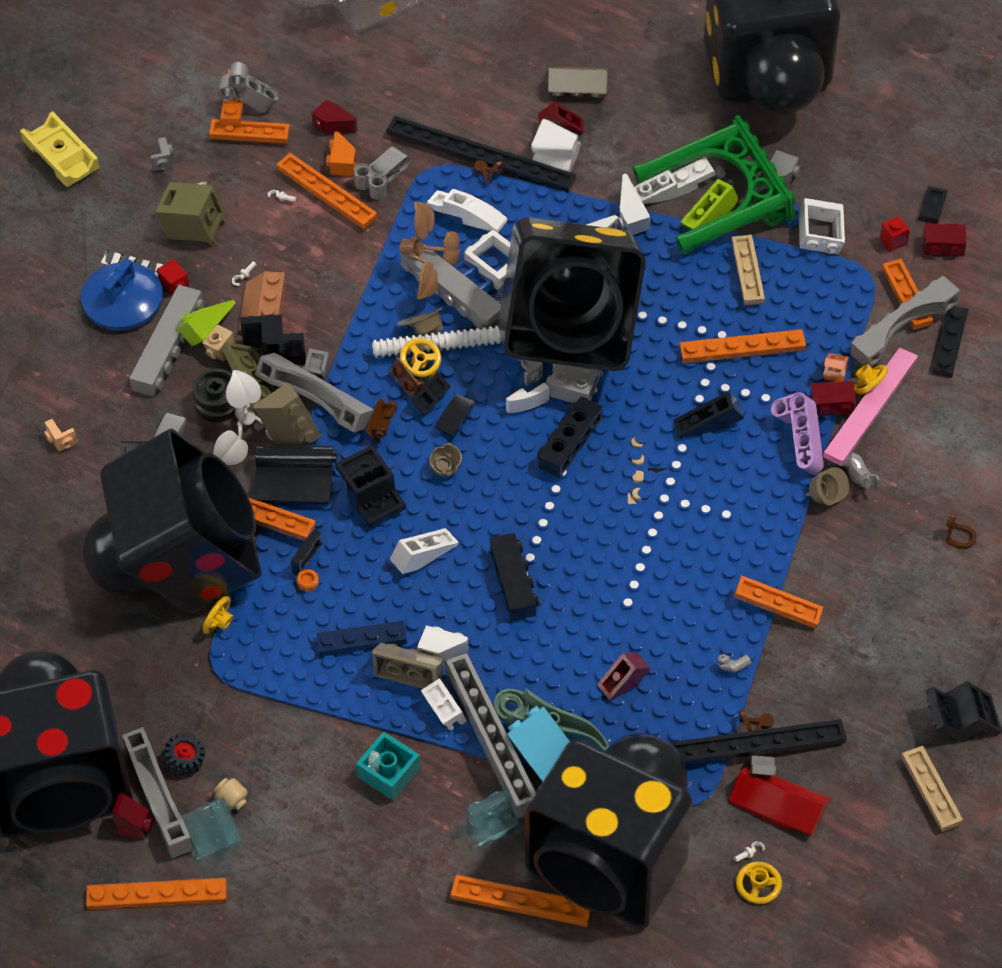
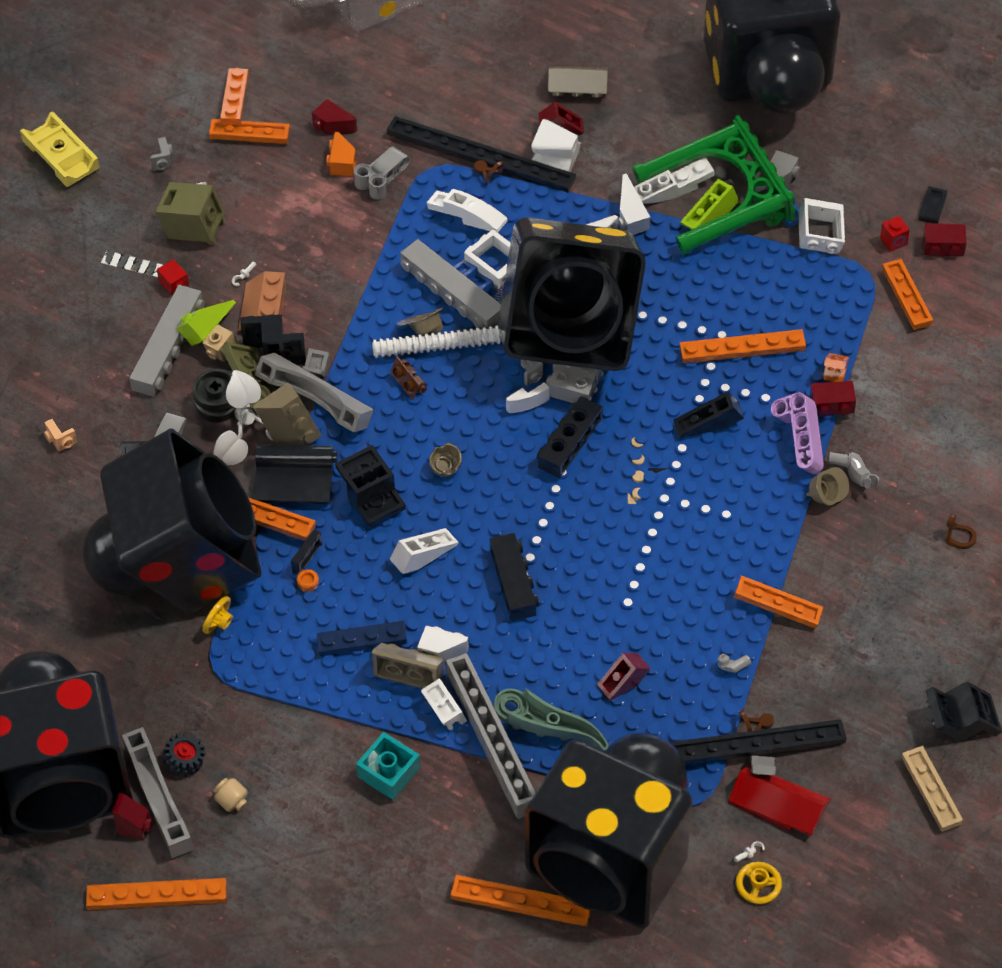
blue bracket [81,258,163,331] -> none
clear light blue plate [181,797,242,859] -> none
light grey piece [218,62,279,112] -> none
white hand [268,190,296,202] -> none
orange plate [276,153,378,230] -> none
reddish brown hinge [365,398,397,444] -> none
medium nougat plant [400,202,460,299] -> none
yellow piece [400,338,441,377] -> none
black slope [410,371,451,415] -> none
black slope [435,394,475,437] -> none
clear light blue plate [466,789,519,845] -> none
medium azure brick [507,706,570,782] -> none
tan plate [731,235,765,306] -> none
bright pink tile [823,347,918,466] -> none
light grey arch [851,276,960,367] -> none
yellow piece [854,364,888,395] -> none
black plate [932,306,969,378] -> none

